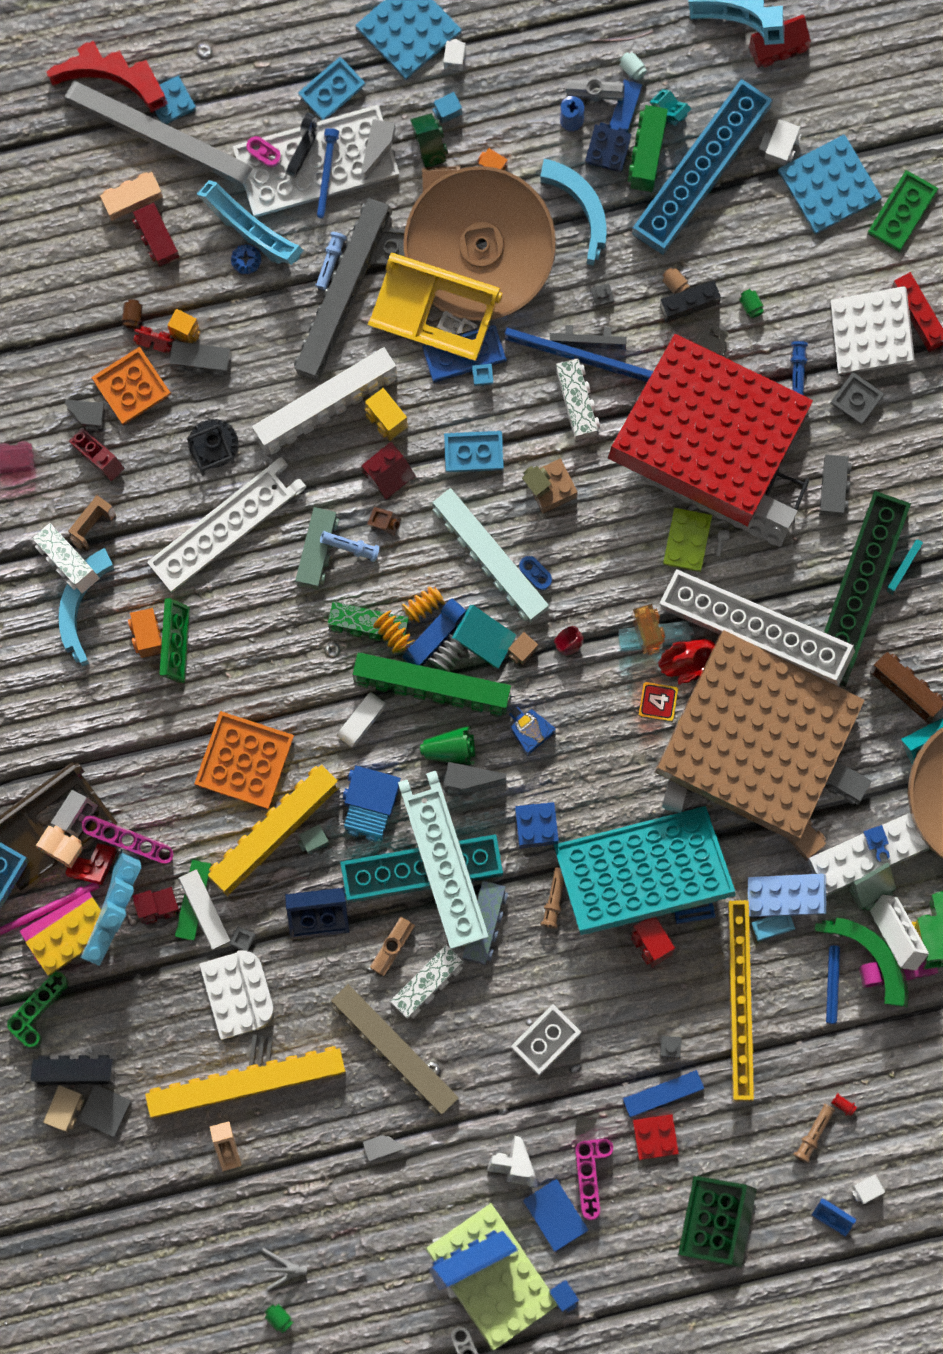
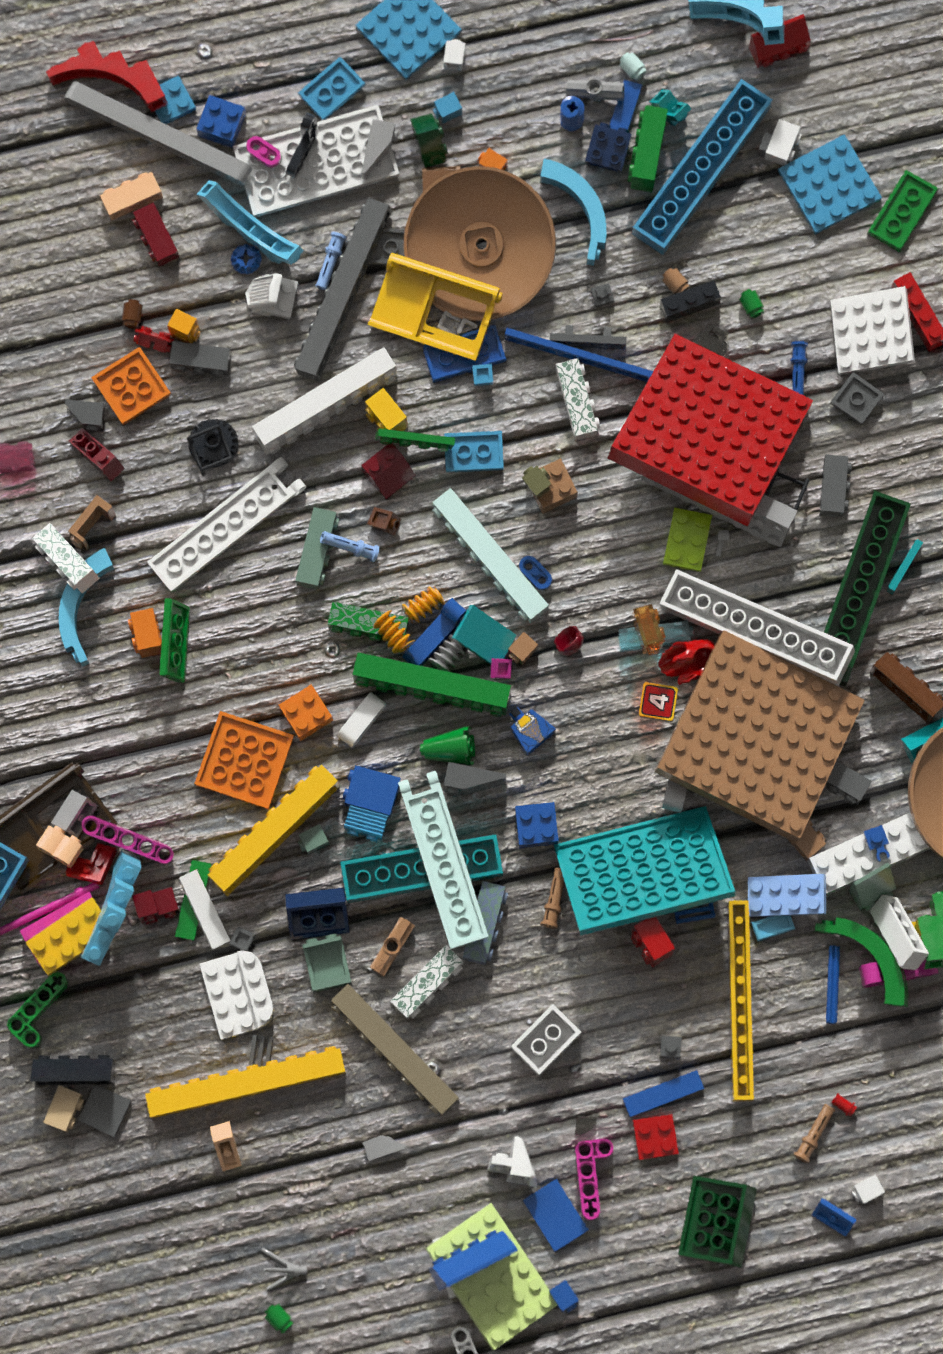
blue piece [317,128,340,219] -> none
none -> blue brick [196,95,246,148]
none -> white piece [245,273,298,319]
none -> orange brick [278,684,333,741]
none -> sand green panel [302,934,352,993]
none -> green plate [375,428,455,452]
none -> dark pink tile [490,658,512,679]

